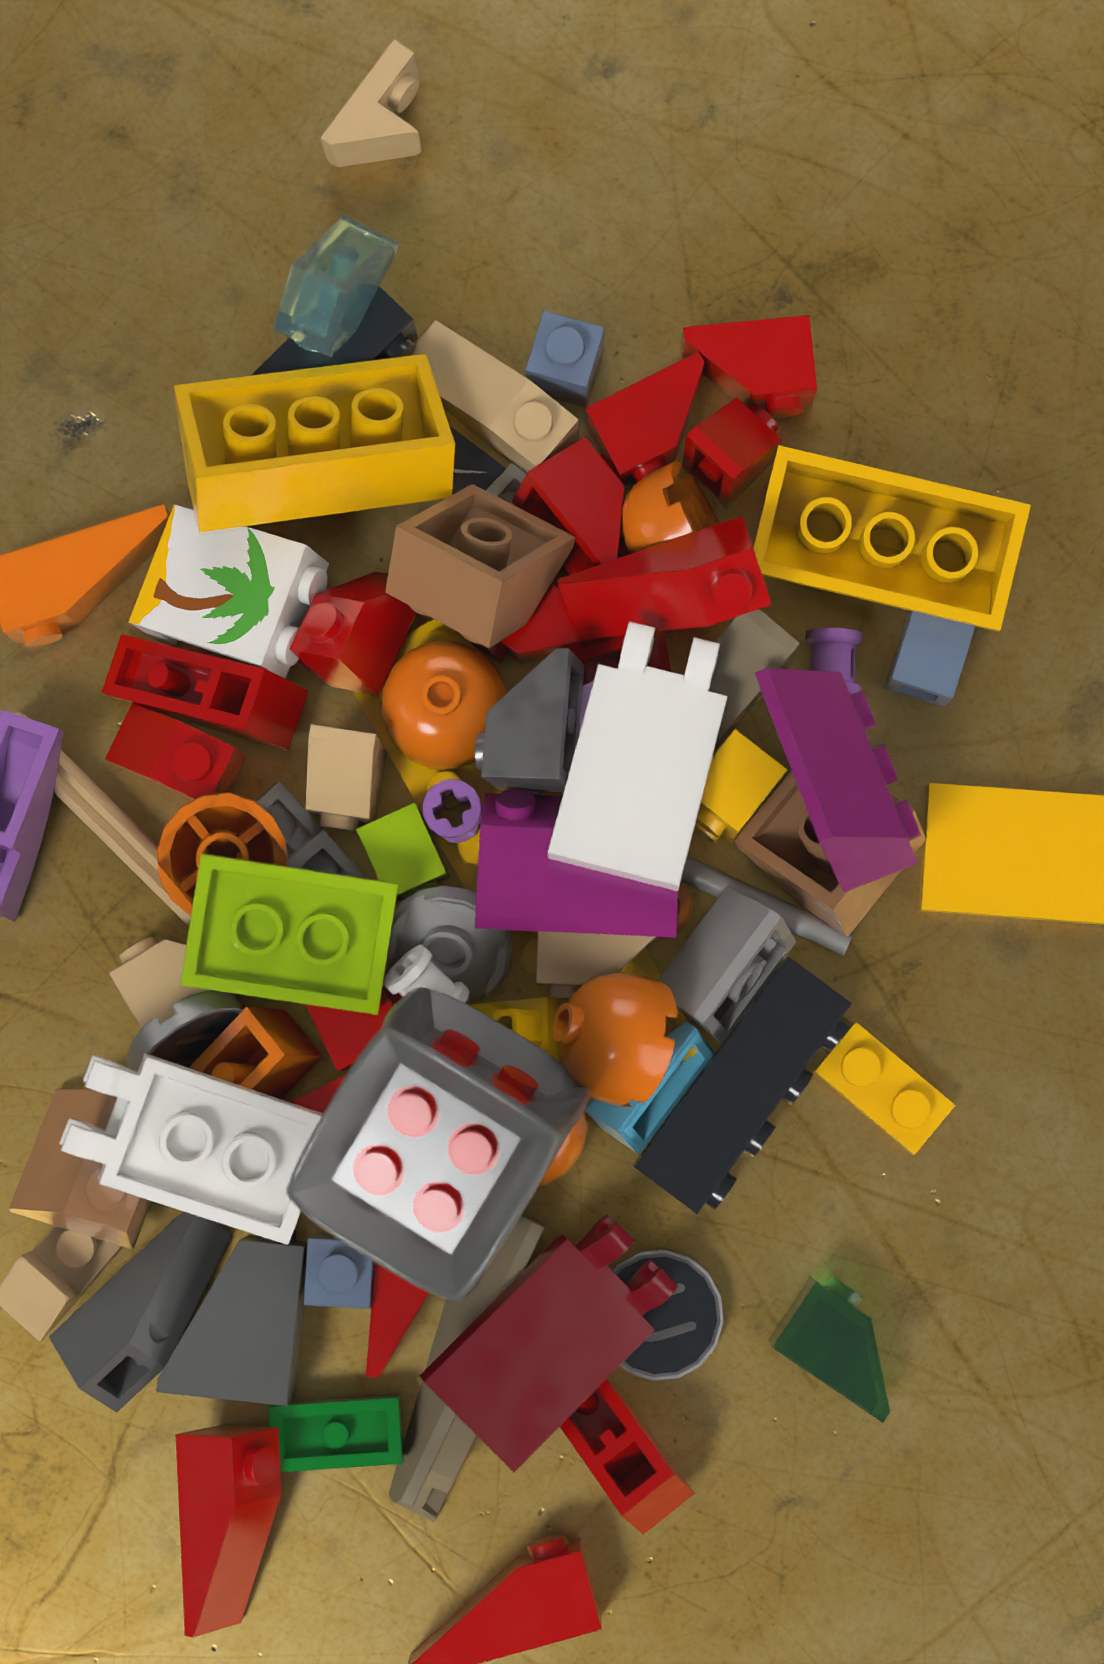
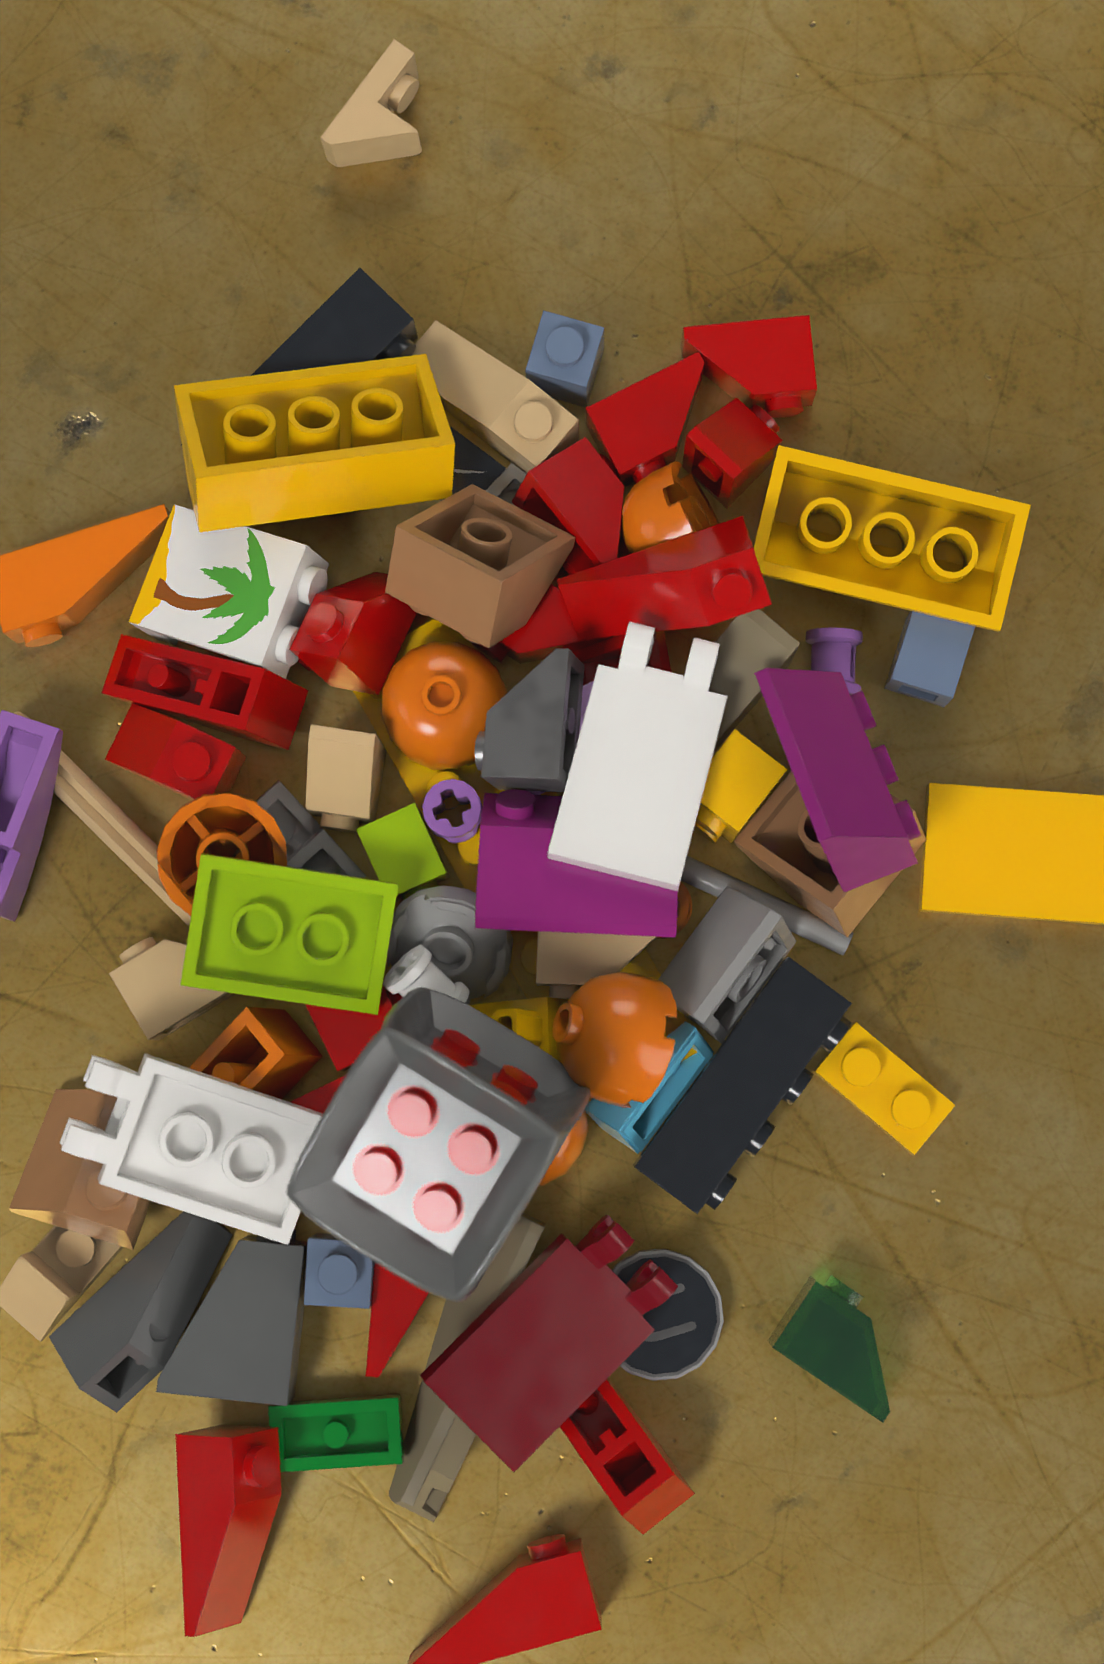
tile [126,990,246,1072] -> none
clear light blue slope [273,215,400,358] -> none

